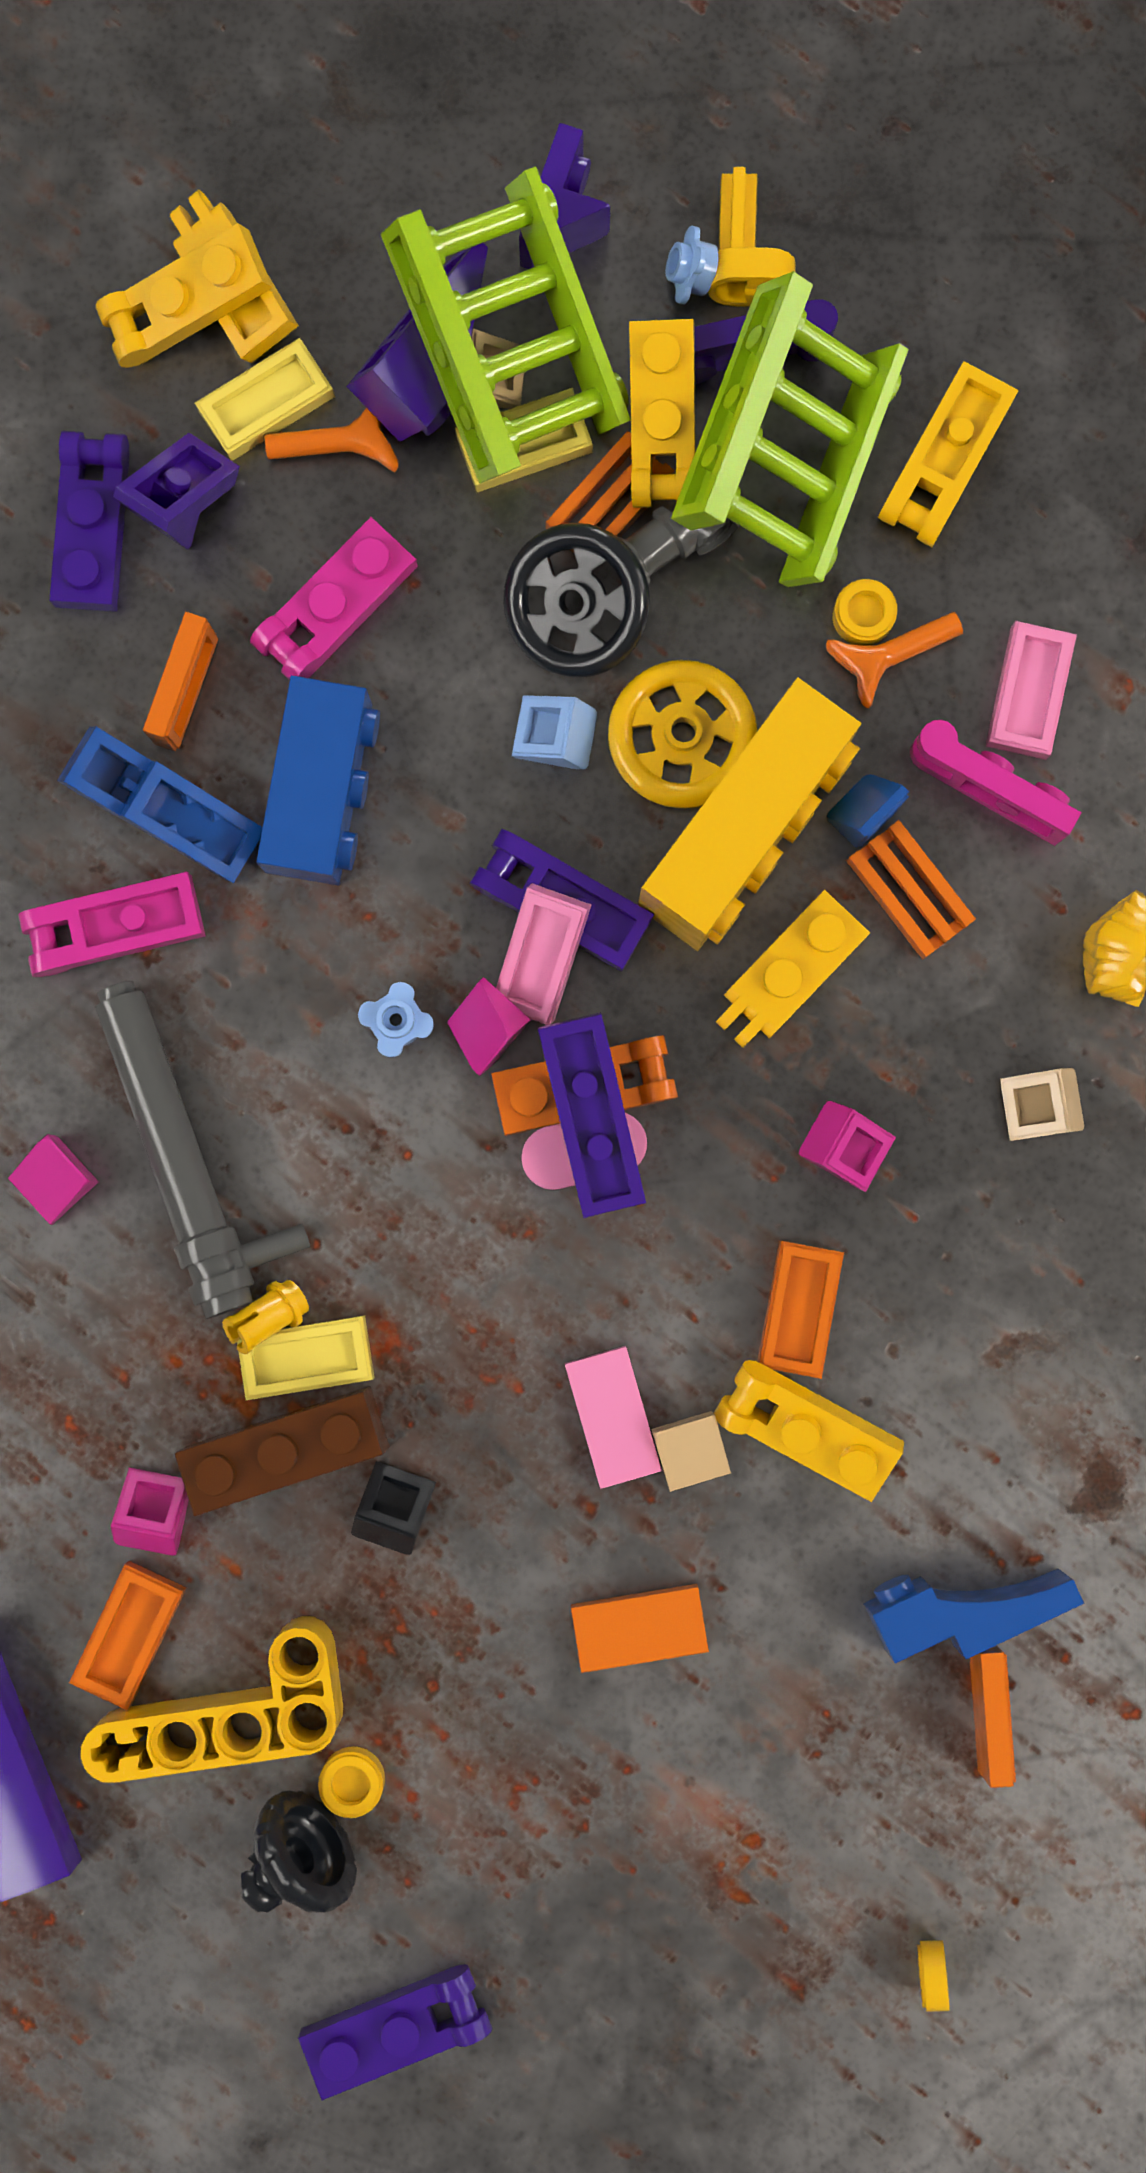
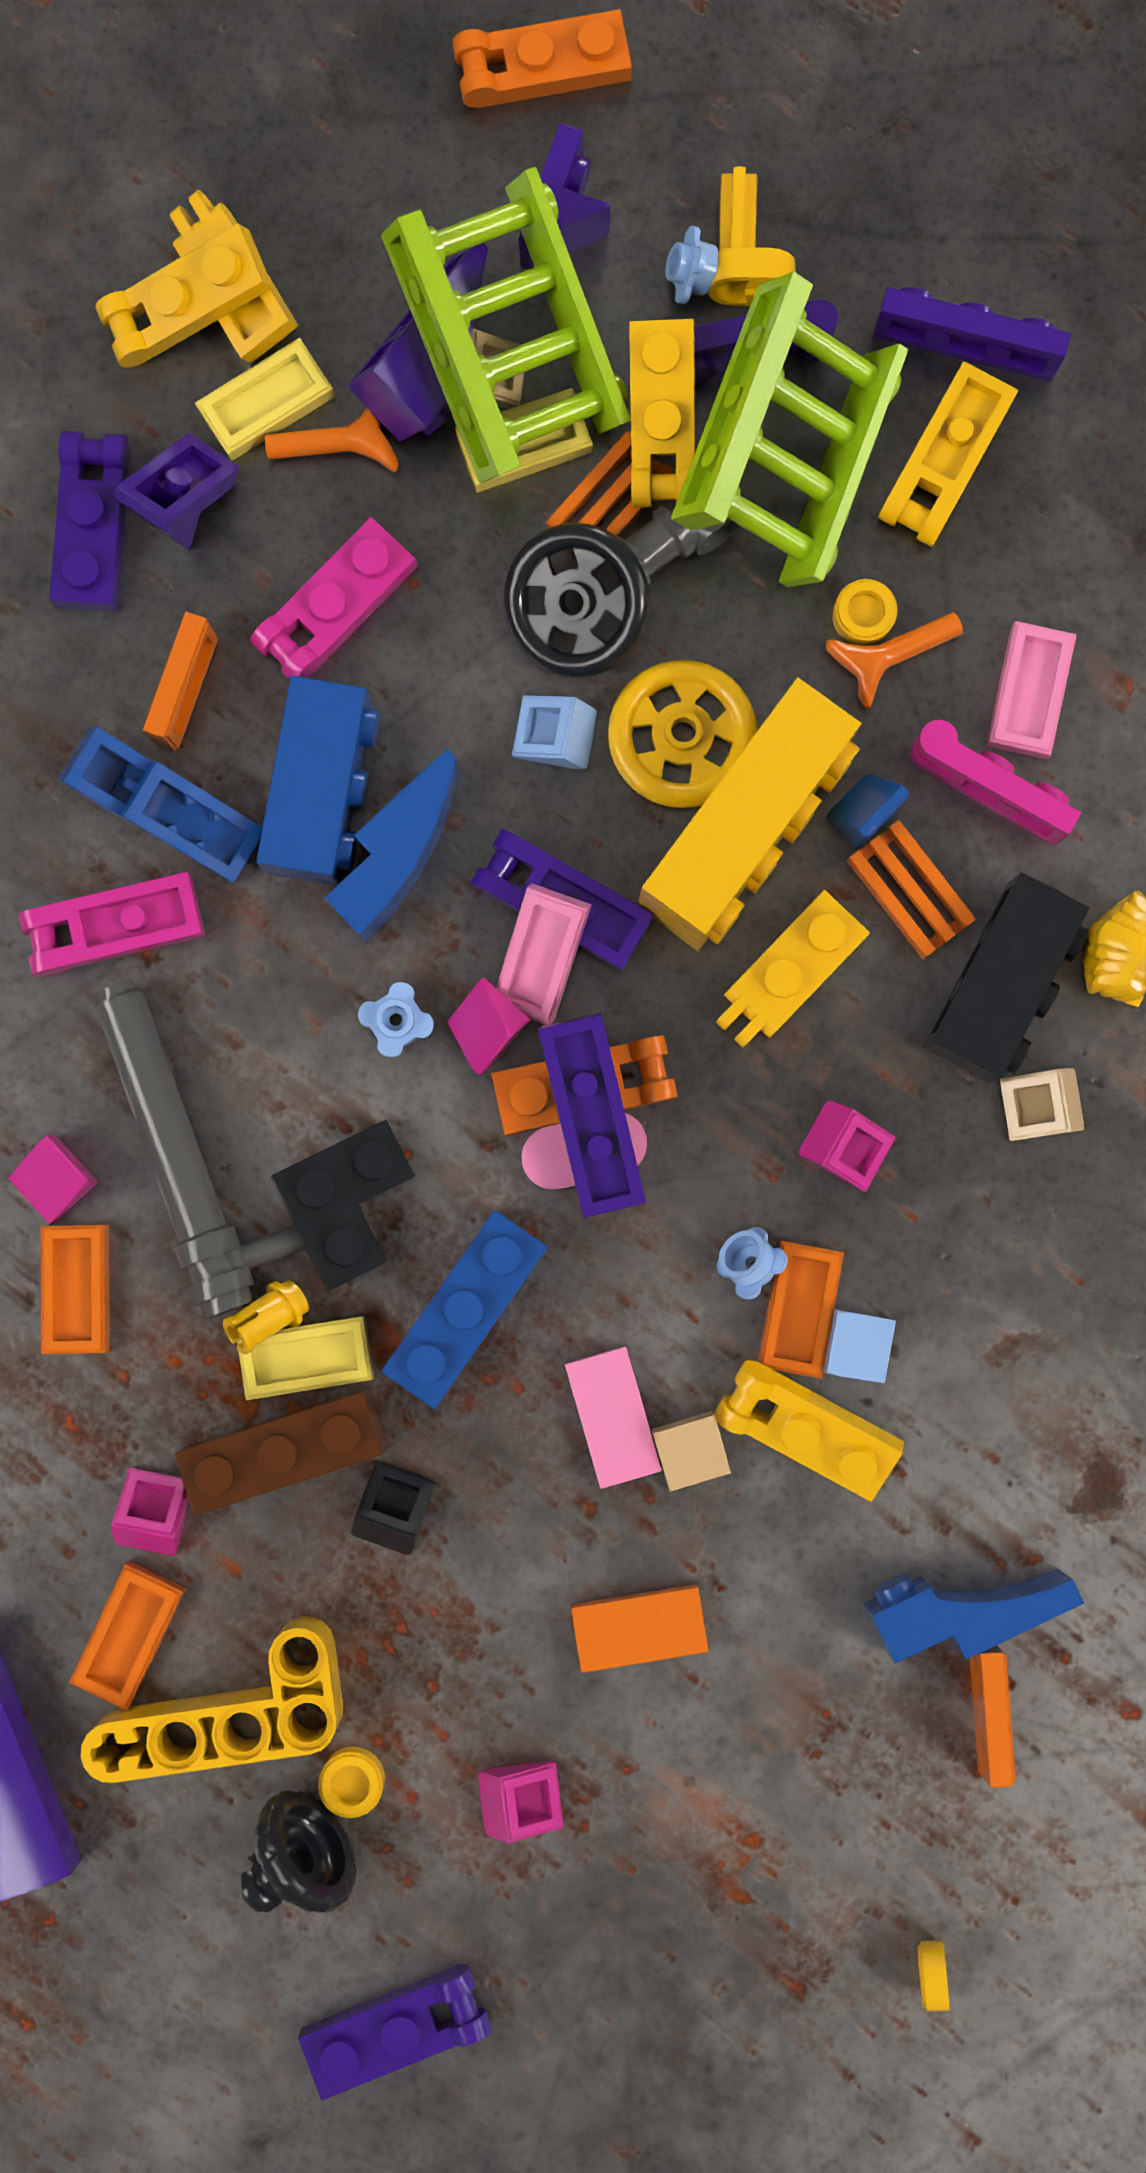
none -> orange tile [41,1225,110,1354]
none -> black plate [270,1120,415,1292]
none -> blue slope [324,748,460,943]
none -> blue brick [381,1210,549,1409]
none -> orange plate [452,9,632,108]
none -> dark pink slope [478,1761,563,1844]
none -> light blue plate [717,1227,788,1300]
none -> light blue slope [823,1309,896,1383]
none -> dark purple plate [872,287,1071,382]
none -> black brick [923,872,1090,1082]

